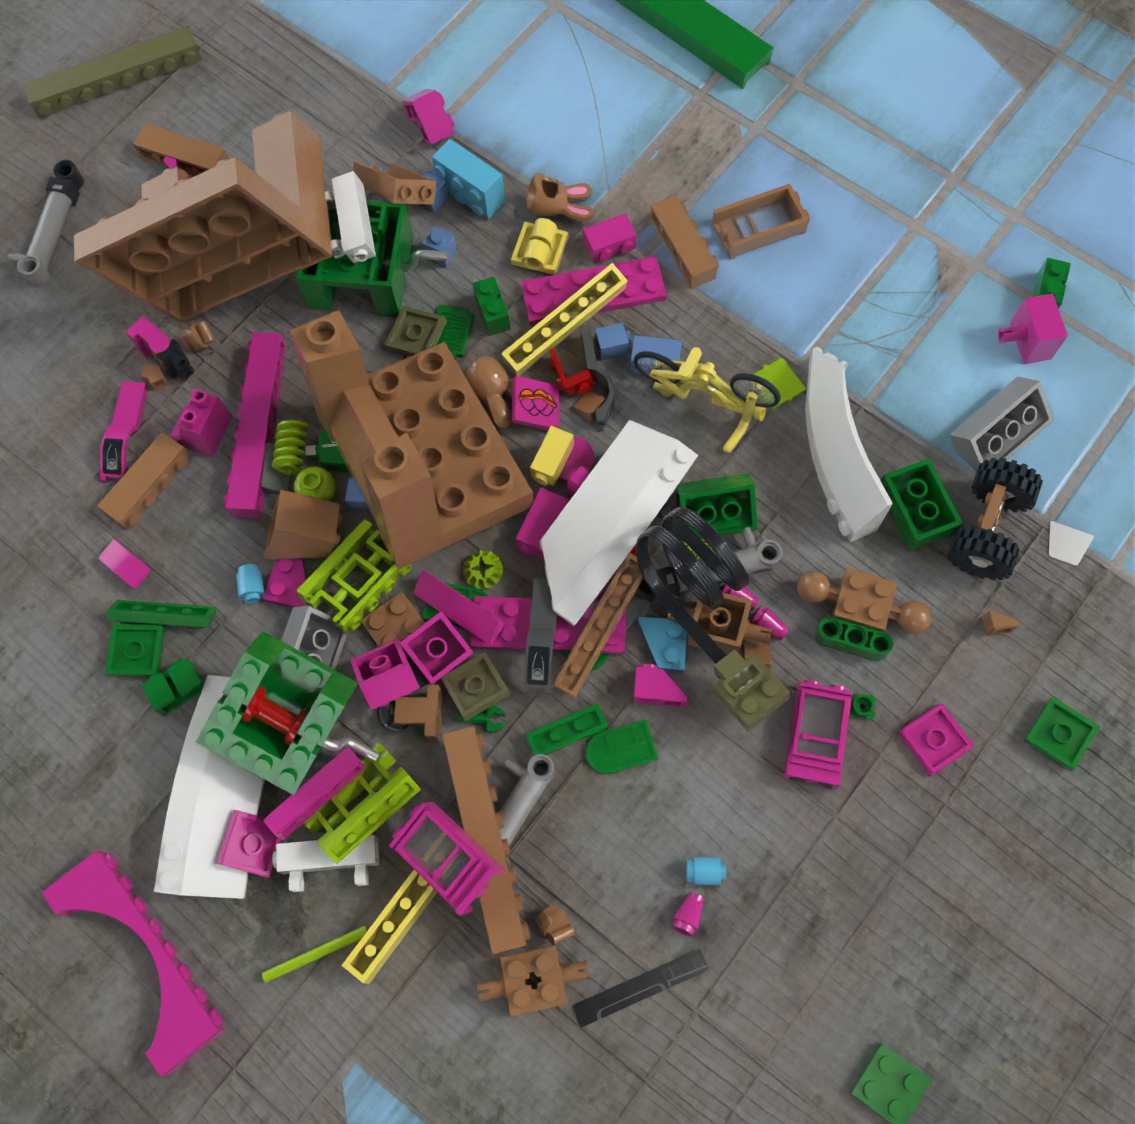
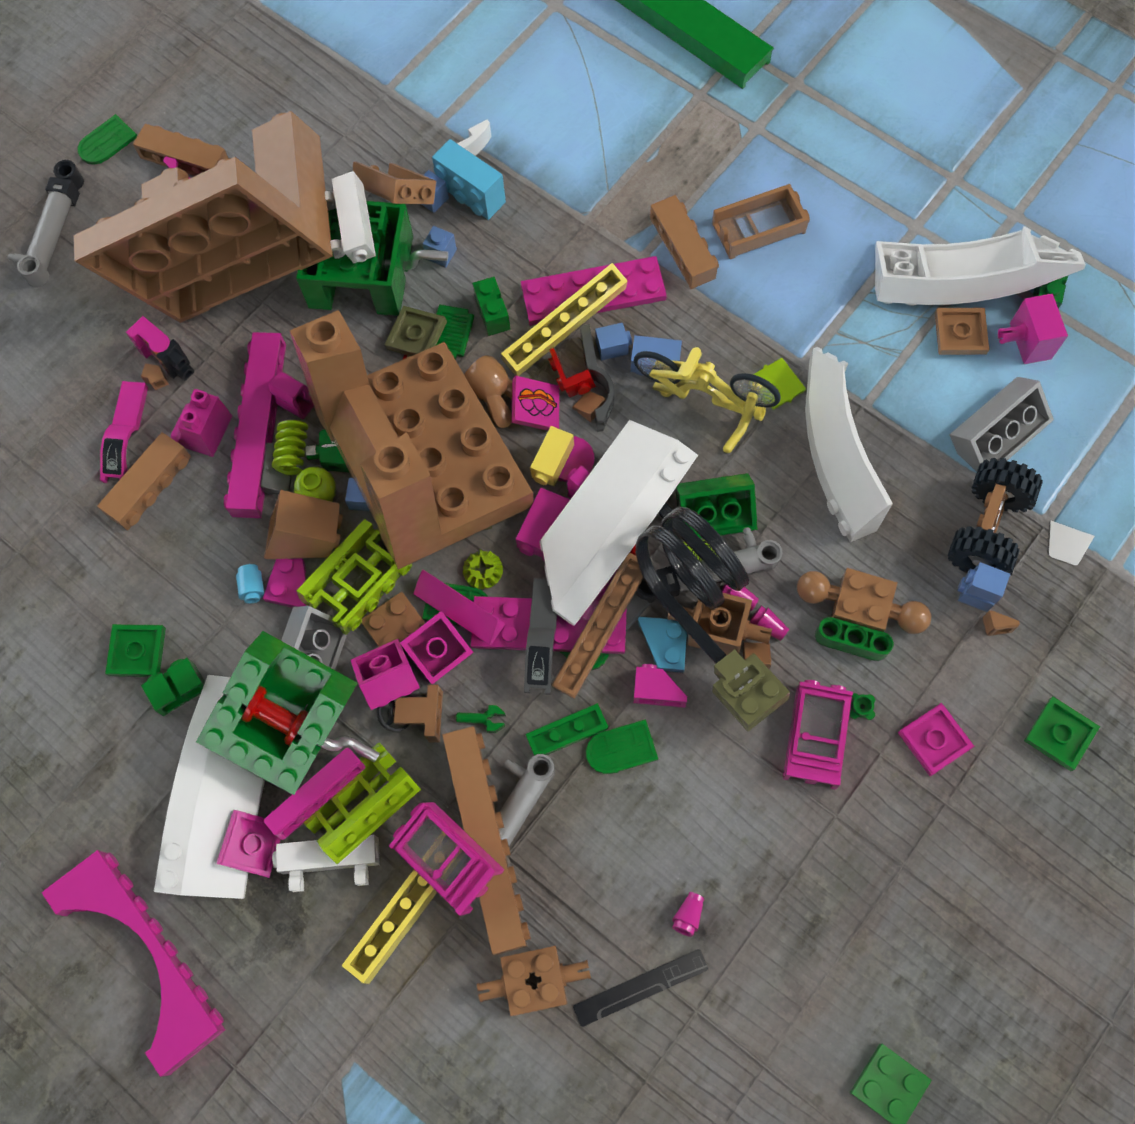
olive brick [23,26,202,118] -> none
dark pink slope [99,539,152,589] -> none
green plate [107,600,216,629] -> none
medium nougat piece [180,321,215,352] -> none
lime bar [262,925,368,983] -> none
dark pink brick [402,89,455,145] -> none
olive plate [441,652,511,721] -> none
light yellow plate [511,218,568,275] -> none
medium nougat piece [526,172,594,221] -> none
medium nougat piece [536,905,575,945] -> none
dark pink brick [583,213,637,263] -> none
medium azure brick [686,857,726,885] -> none
green brick [880,458,963,551] -> none
none -> green window [78,114,137,165]
none -> dark pink brick [269,371,314,419]
none -> white slope [457,119,492,156]
none -> white slope [875,226,1086,306]
none -> medium nougat plate [935,308,989,355]
none -> medium blue piece [957,562,1010,612]

